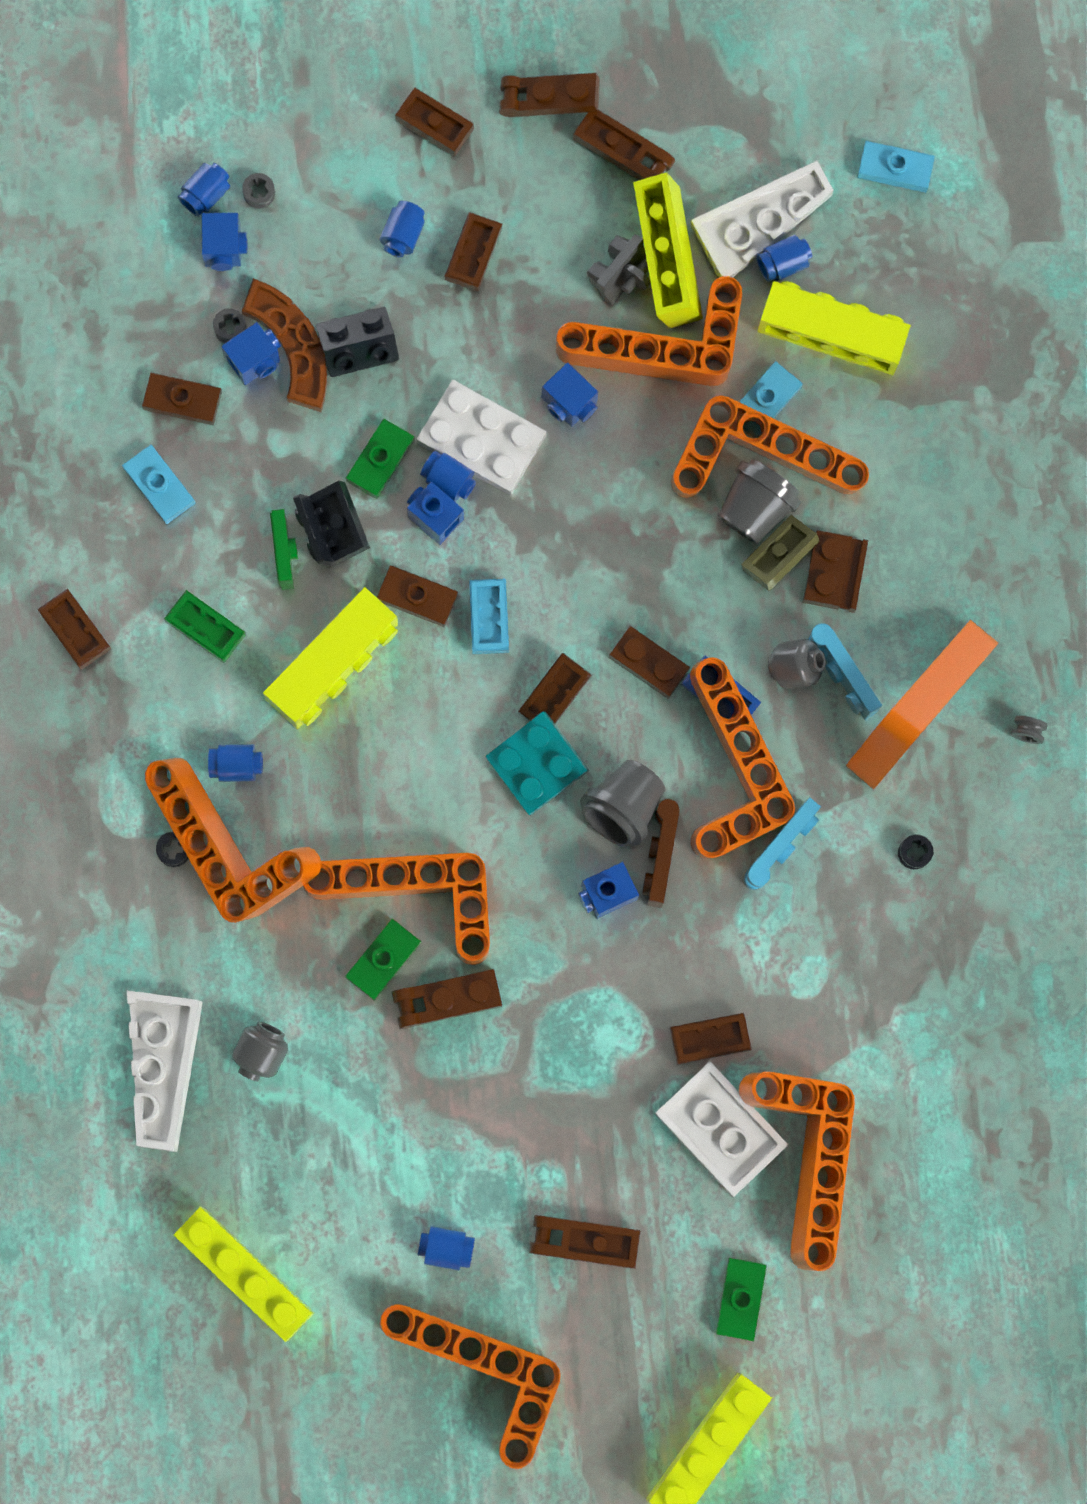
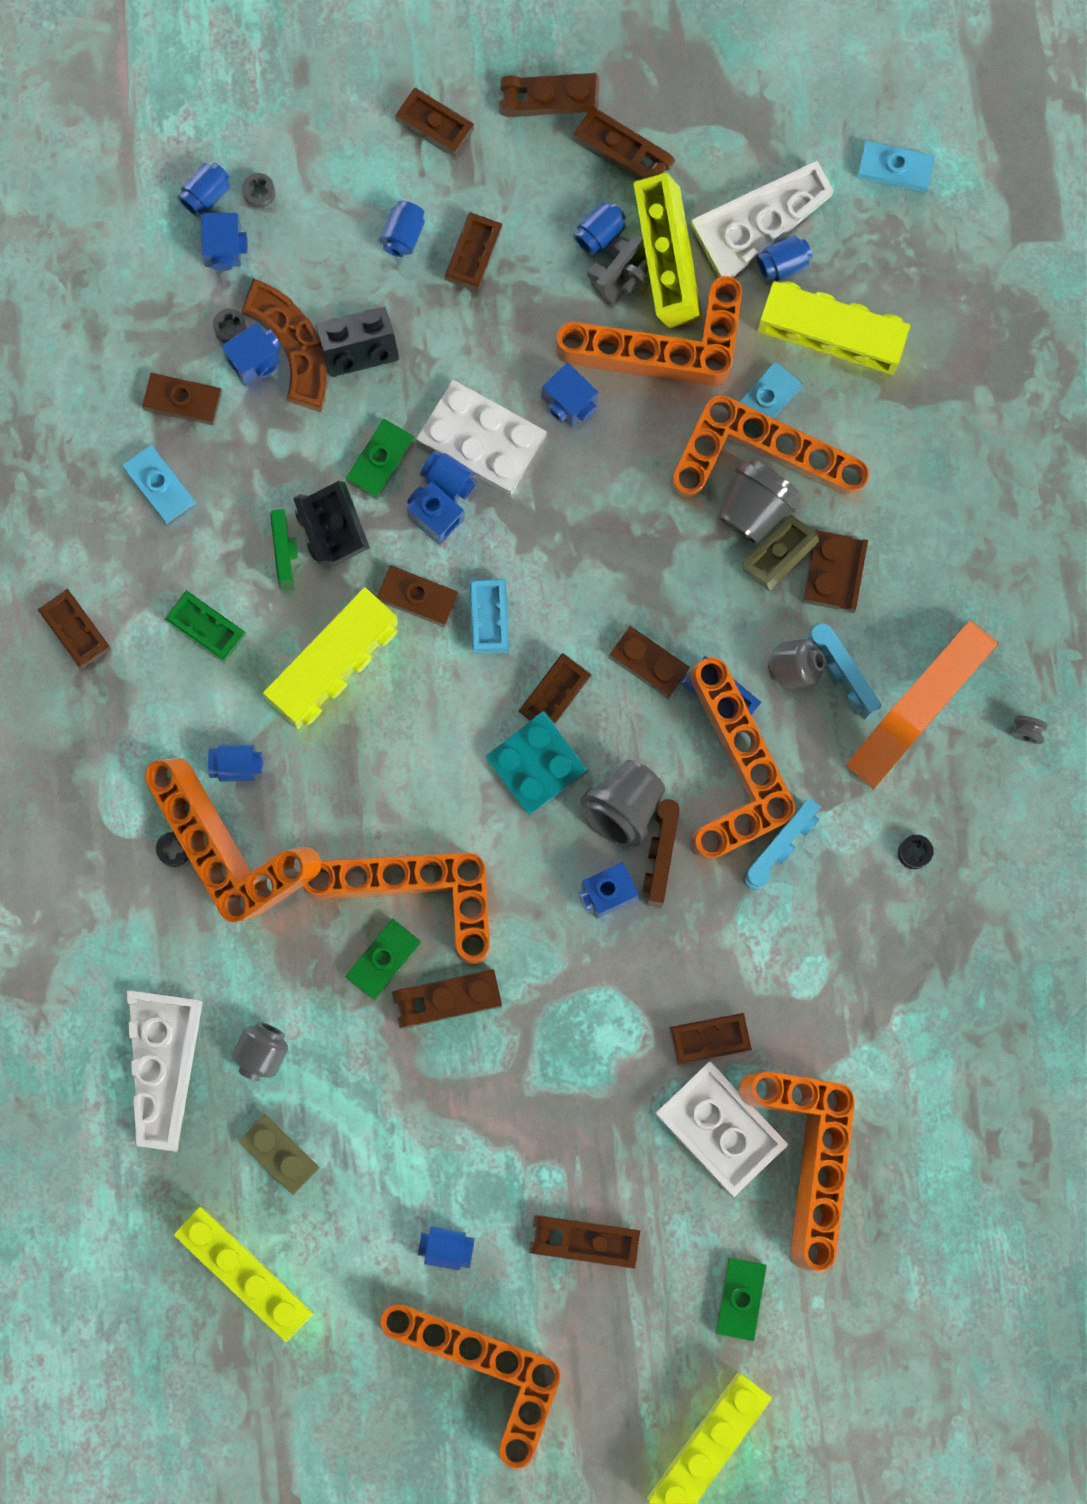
none -> olive plate [239,1115,320,1195]
none -> blue brick [573,202,626,255]

